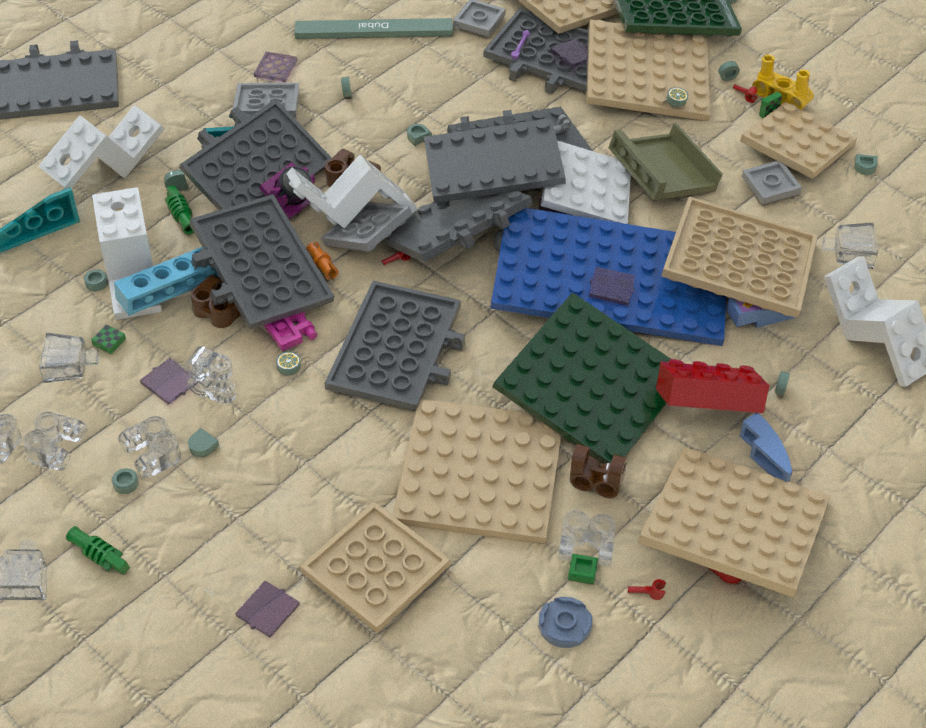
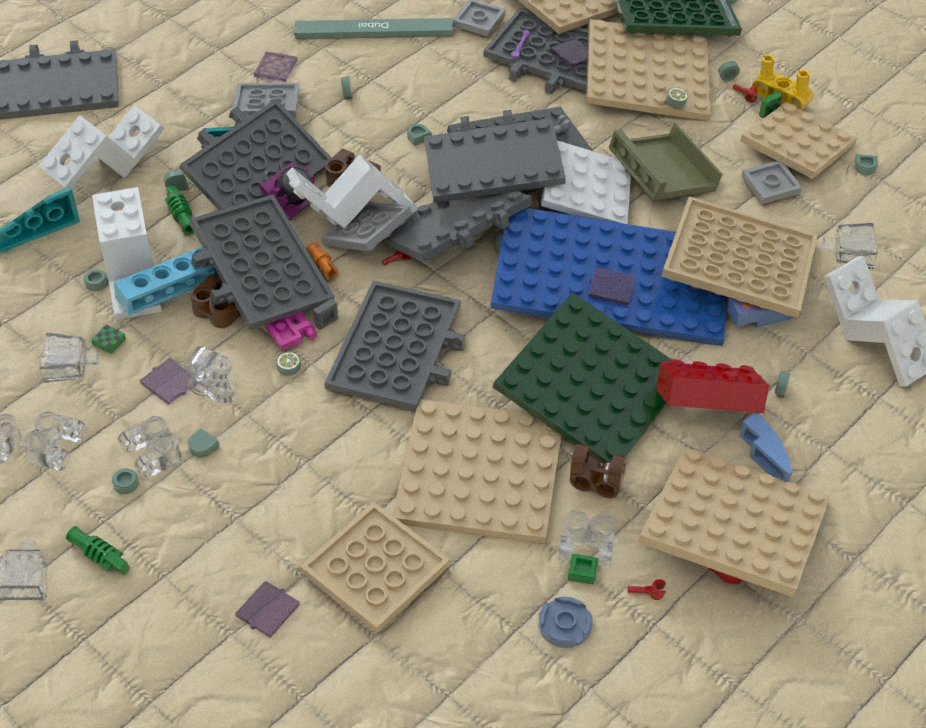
none -> dark grey tile [313,299,338,330]

